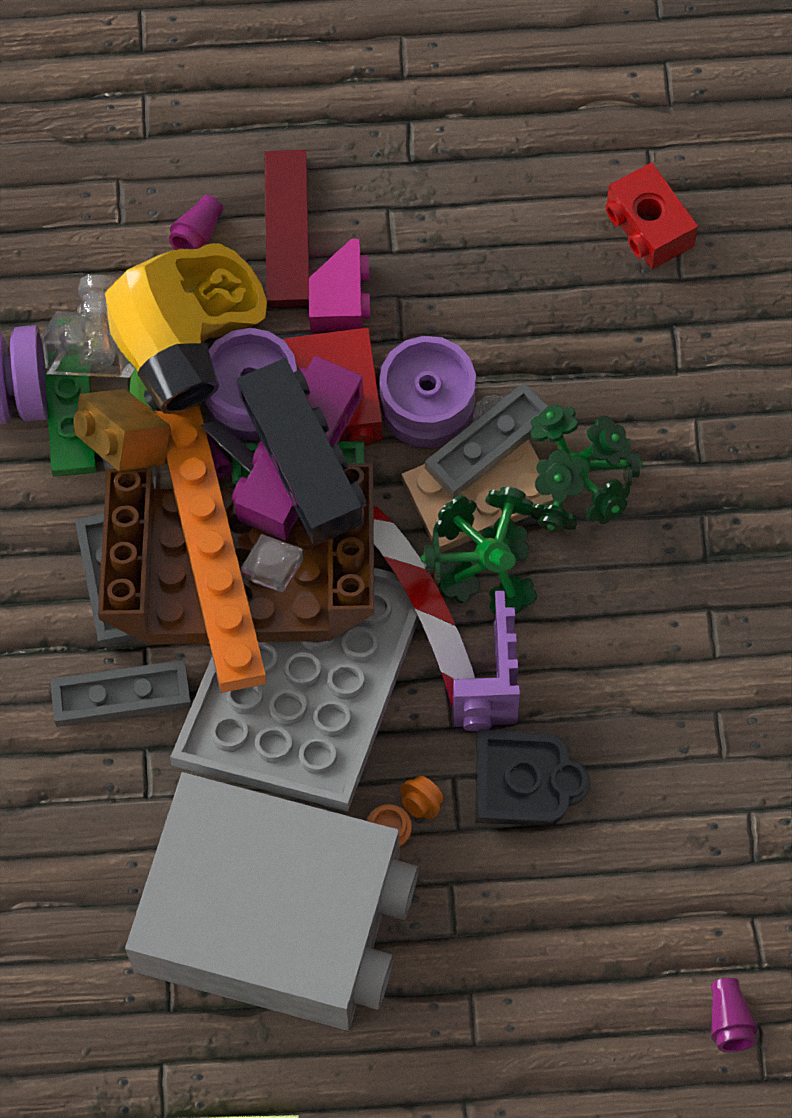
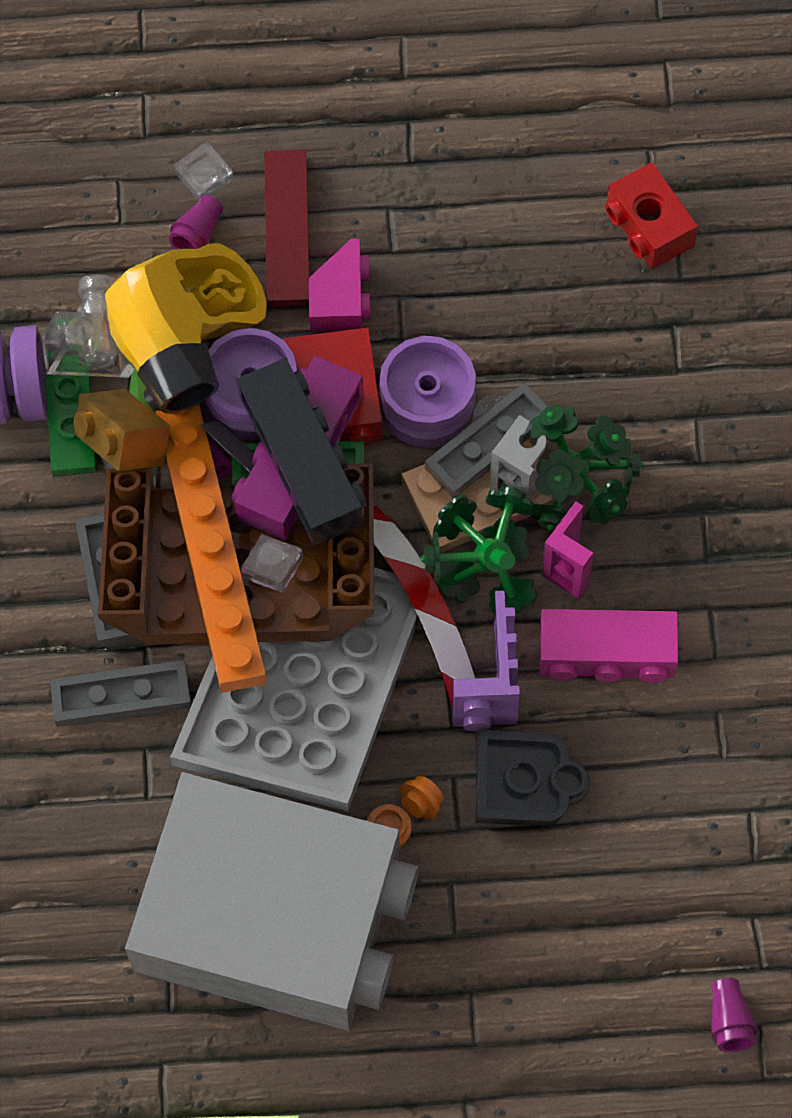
none -> clear plate [173,142,233,201]
none -> light grey hinge [490,415,546,501]
none -> dark pink brick [539,609,678,683]
none -> dark pink panel [542,502,593,600]

